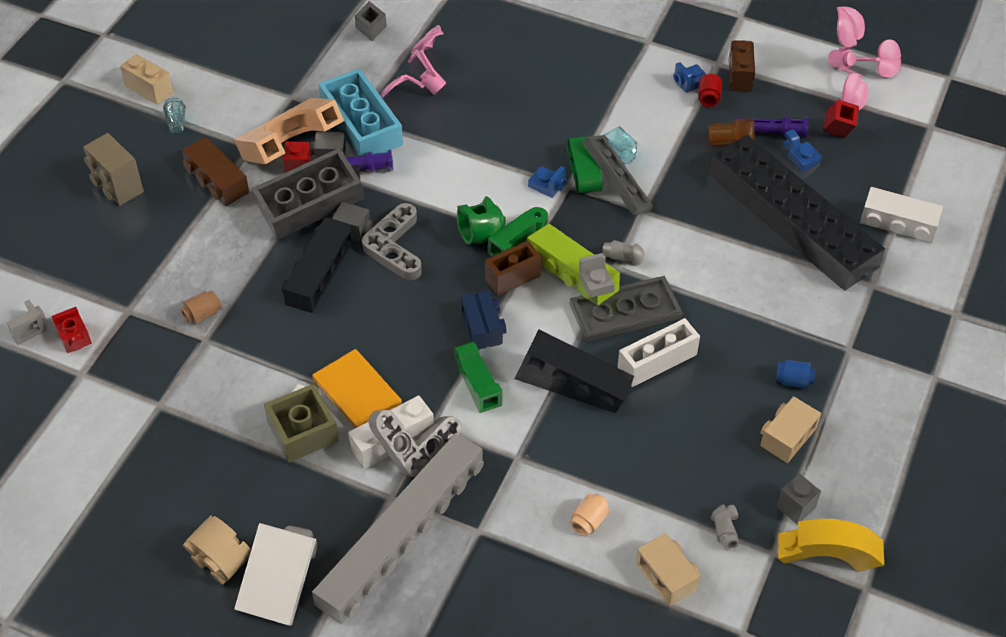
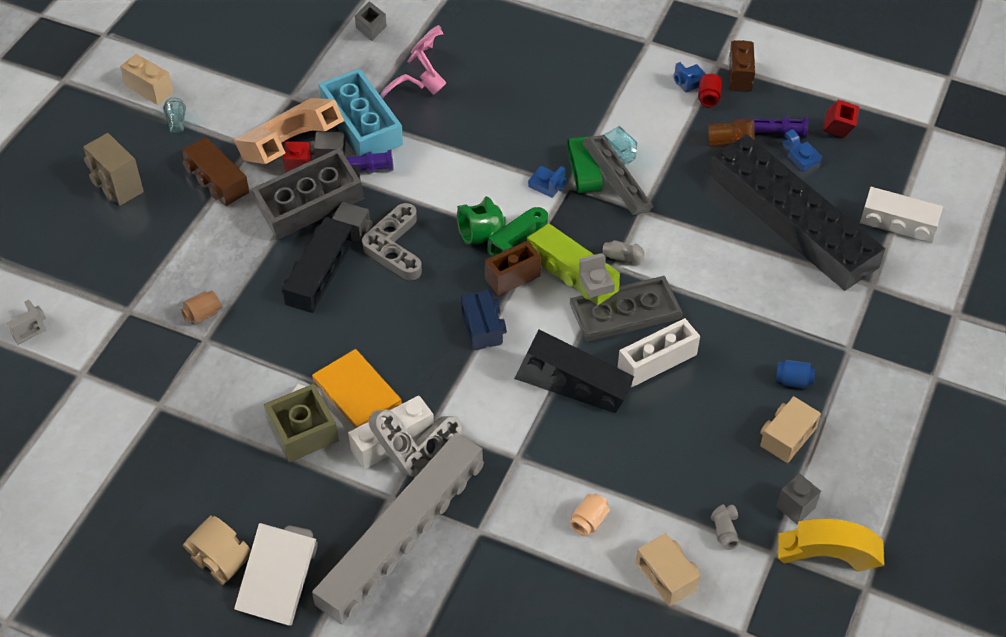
red brick [51,306,92,353] -> none
green leg [454,342,502,413] -> none
bright pink plant [828,7,901,110] -> none

